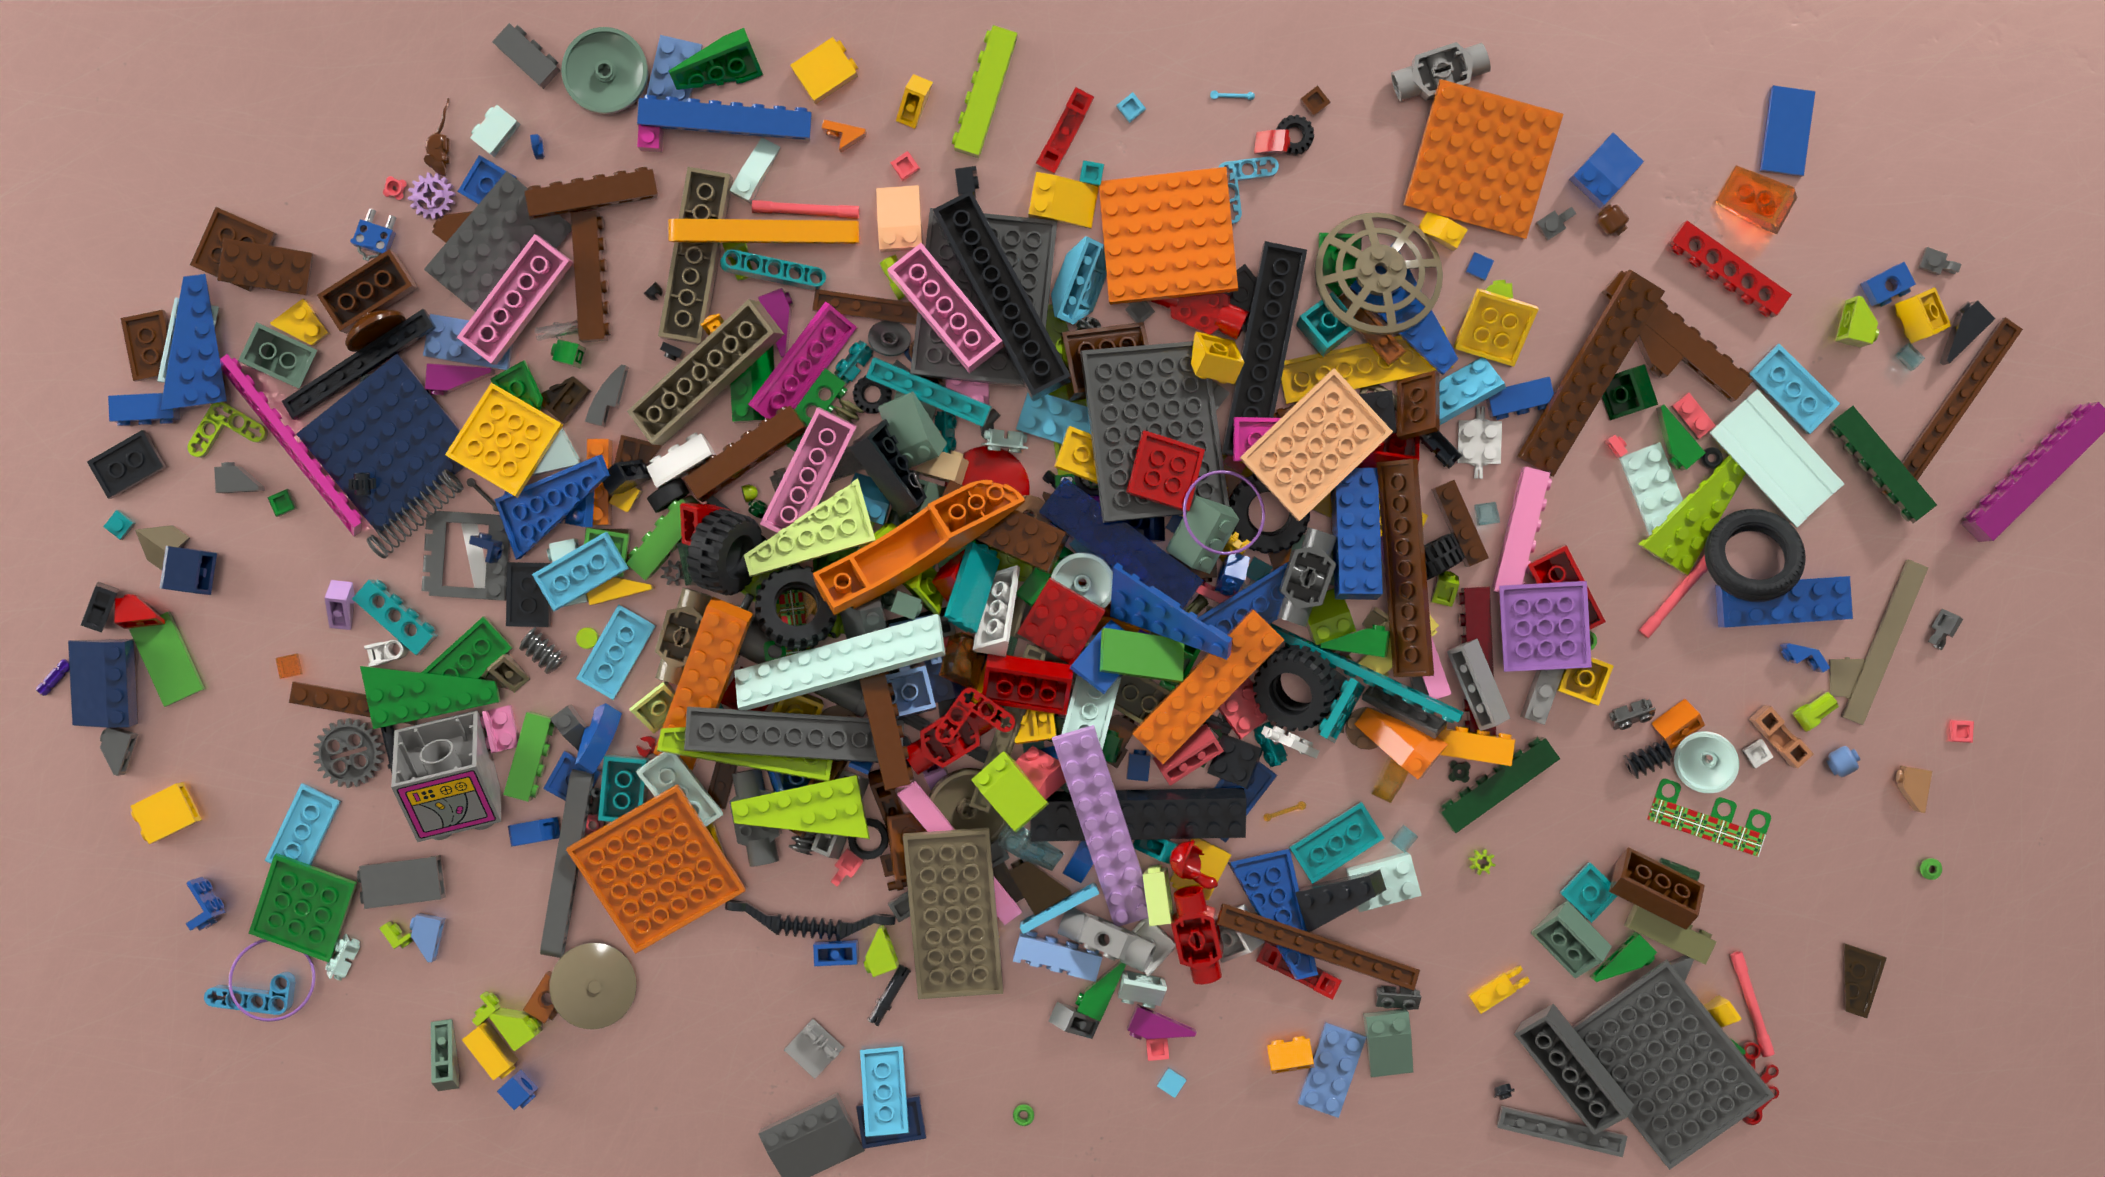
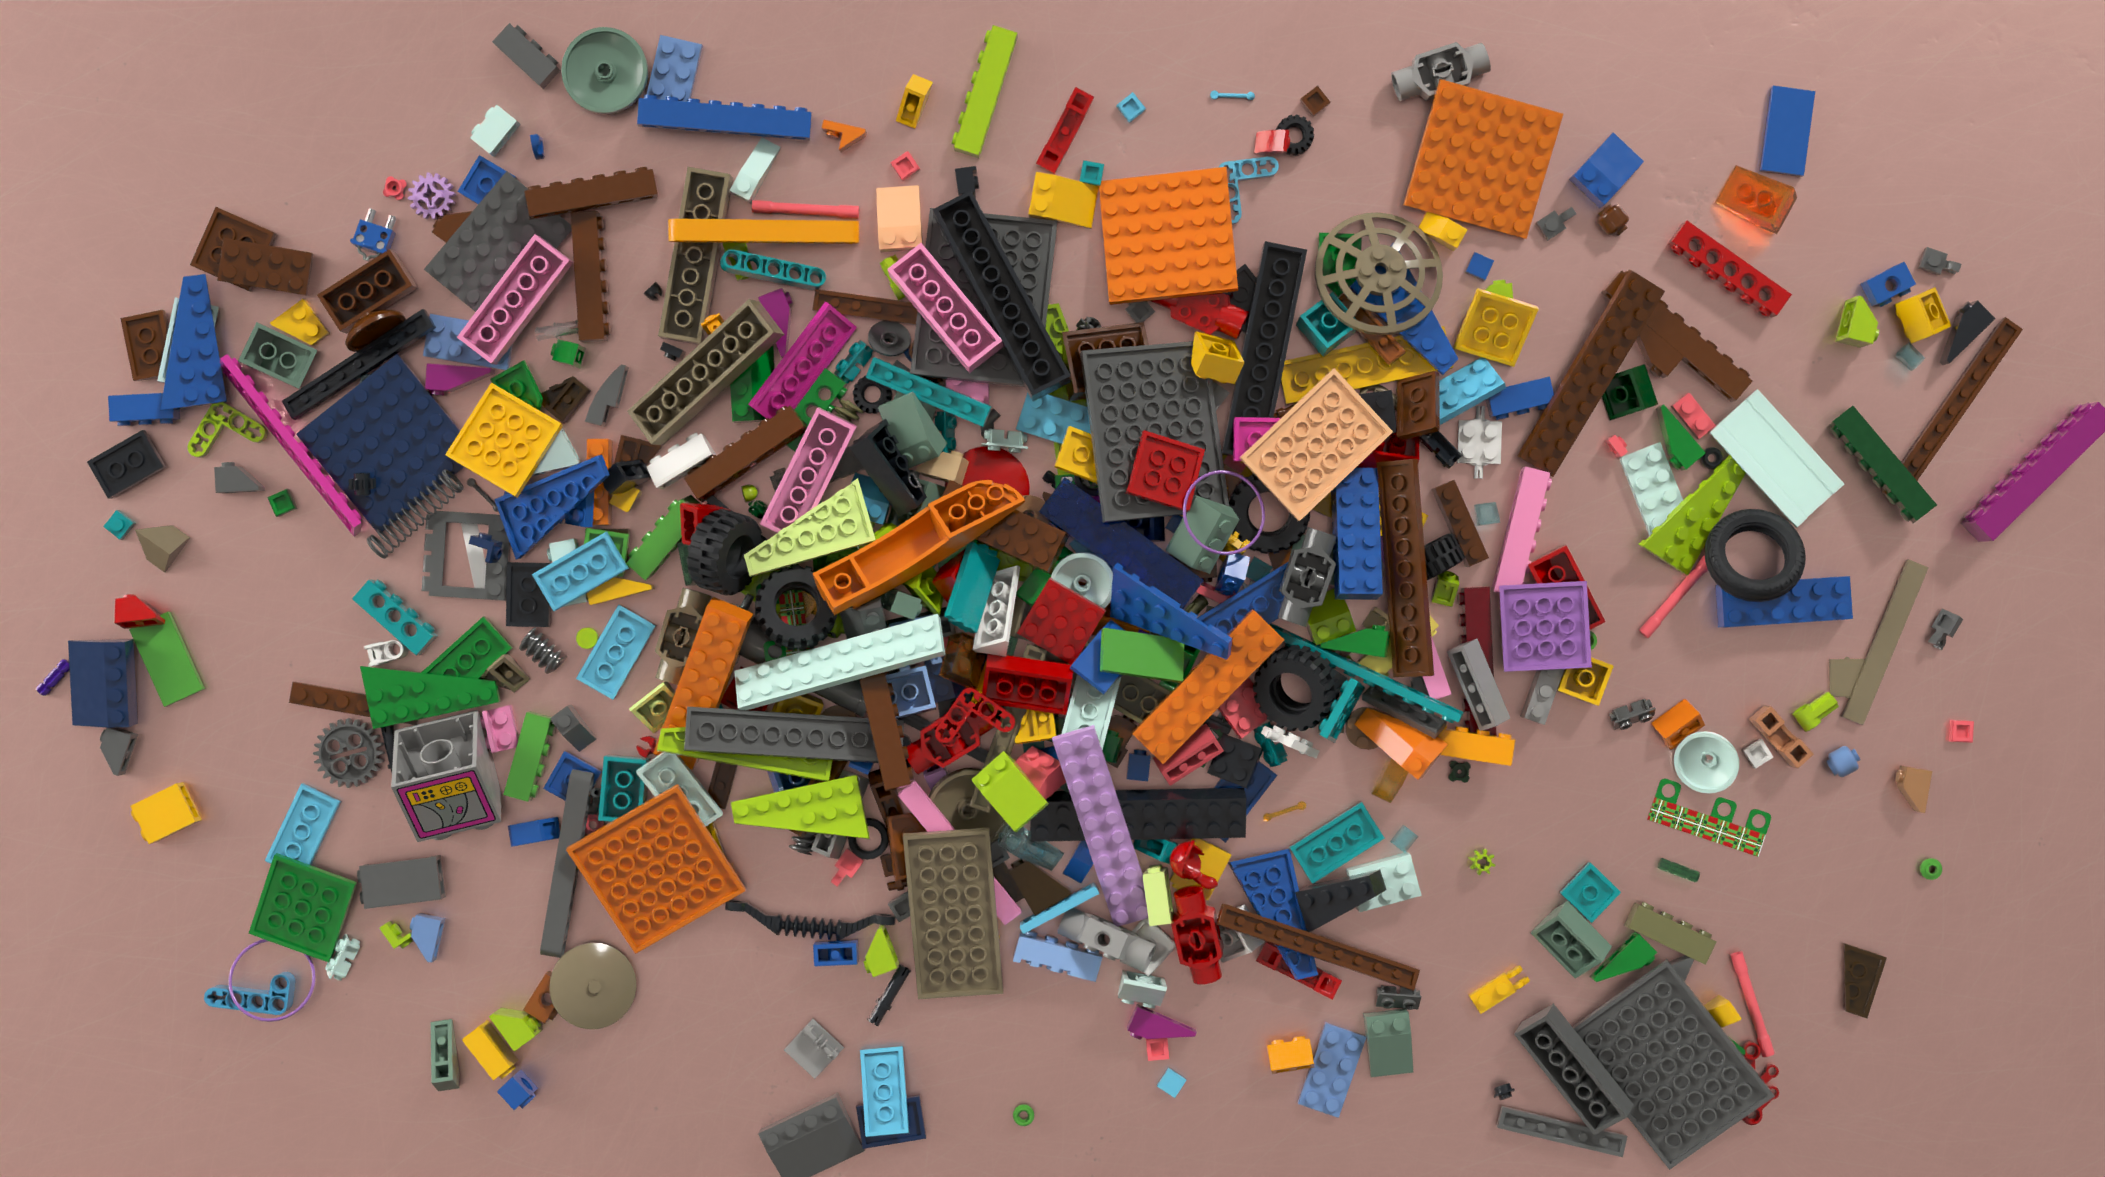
black brick [81,582,119,633] -> none
dark blue slope [159,546,217,595] -> none
blue bracket [186,877,226,931] -> none
clear orange tile [275,653,303,679] -> none
lavender slope [325,580,355,630] -> none
reddish brown animal [424,98,450,176] -> none
lime bracket [472,991,501,1027] -> none
blue slope [575,703,622,774] -> none
dark pink brick [637,126,664,153] -> none
black tyre [647,478,690,513] -> none
dark grey gear [660,560,687,586] -> none
green wedge [669,28,763,90] -> none
dark grey brick [729,769,782,867] -> none
yellow brick [790,37,859,104] -> none
dark grey slope [1049,1002,1100,1039] -> none
medium azure wedge [1051,236,1107,325] -> none
green slope [1075,961,1126,1022] -> none
dark green brick [1438,736,1560,833] -> none
reddish brown brick [1609,847,1705,930] -> none
black piece [1623,739,1672,779] -> none
medium azure plate [1749,344,1840,434] -> none
blue slope [1780,643,1830,673] -> none

